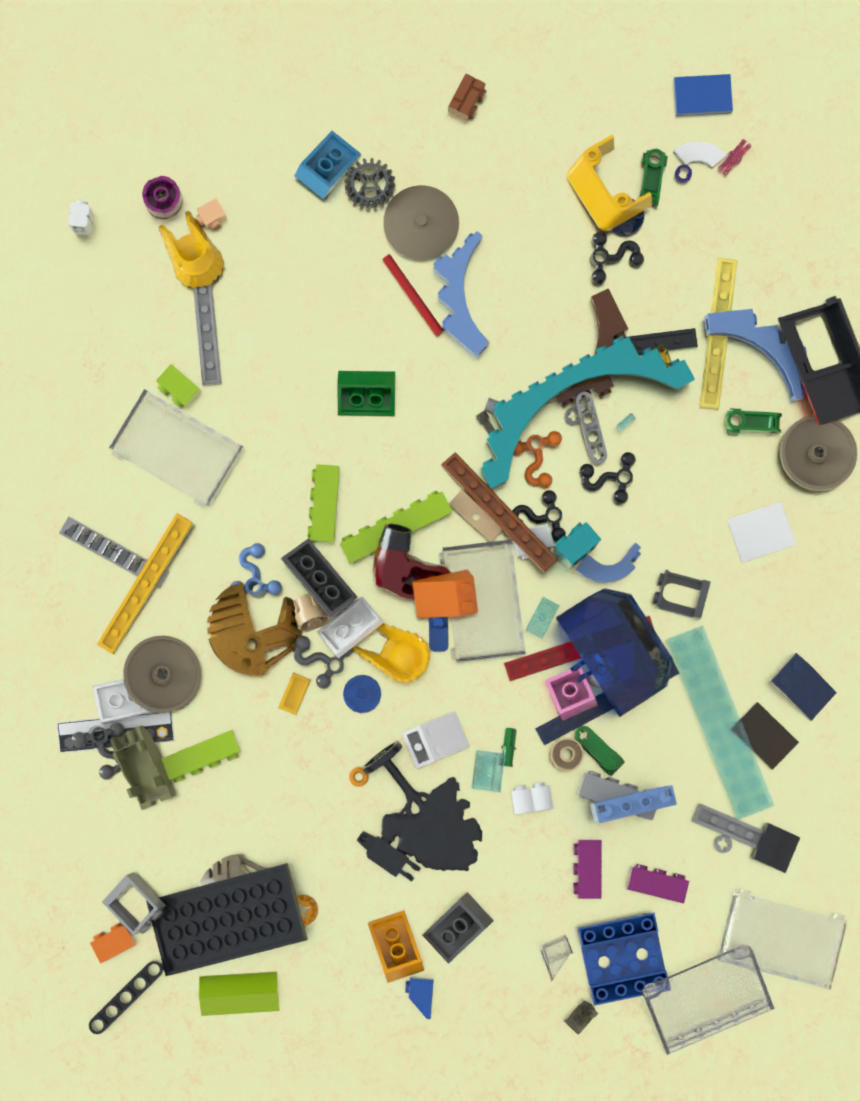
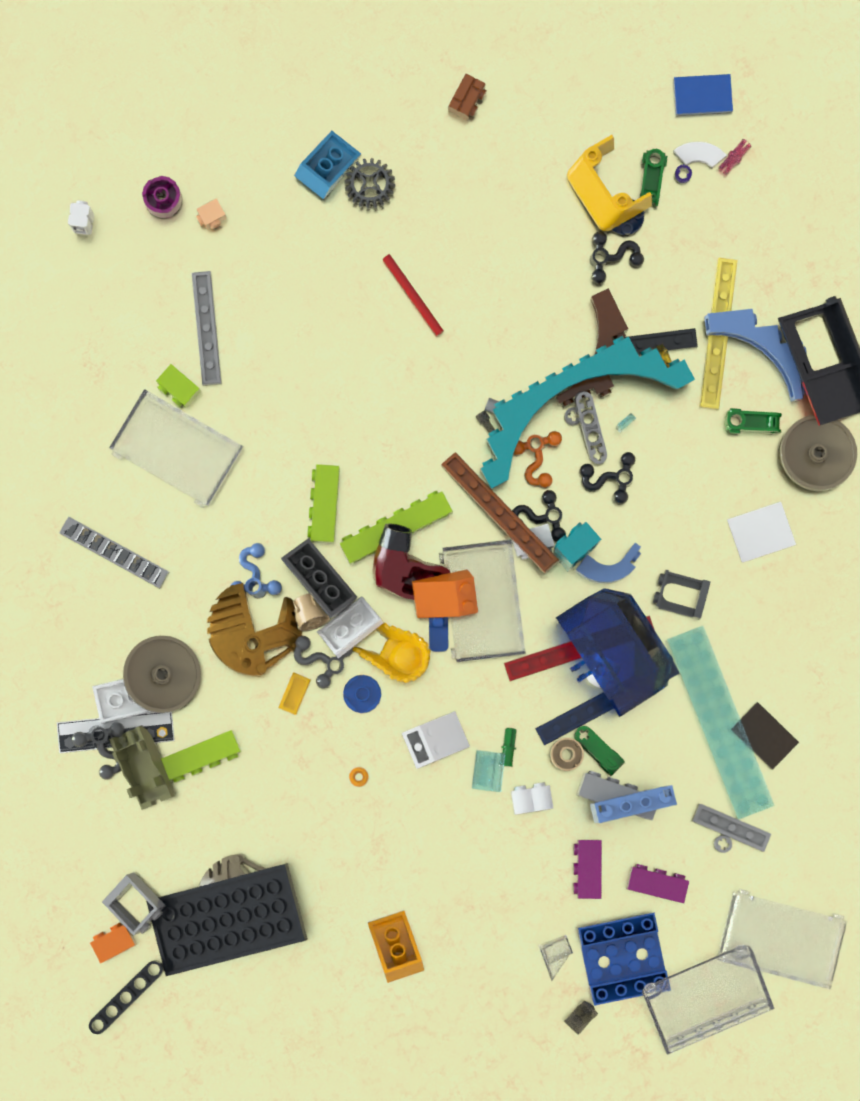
yellow tile [97,513,194,654] -> none
yellow piece [158,211,224,289] -> none
lime slope [199,972,279,1016] -> none
light orange gear [296,895,318,926] -> none
green slope [337,371,395,416] -> none
black hinge [357,831,421,881] -> none
black plant [362,740,483,871] -> none
dark tan dish [383,185,459,261] -> none
blue slope [405,977,433,1019] -> none
dark grey slope [422,892,494,964] -> none
medium blue arch [433,231,489,359] -> none
tan tile [449,490,502,543] -> none
clear light blue slope [525,597,560,639] -> none
bright pink brick [545,665,598,721] -> none
black slope [752,823,800,873] -> none
dark blue slope [768,653,837,721] -> none

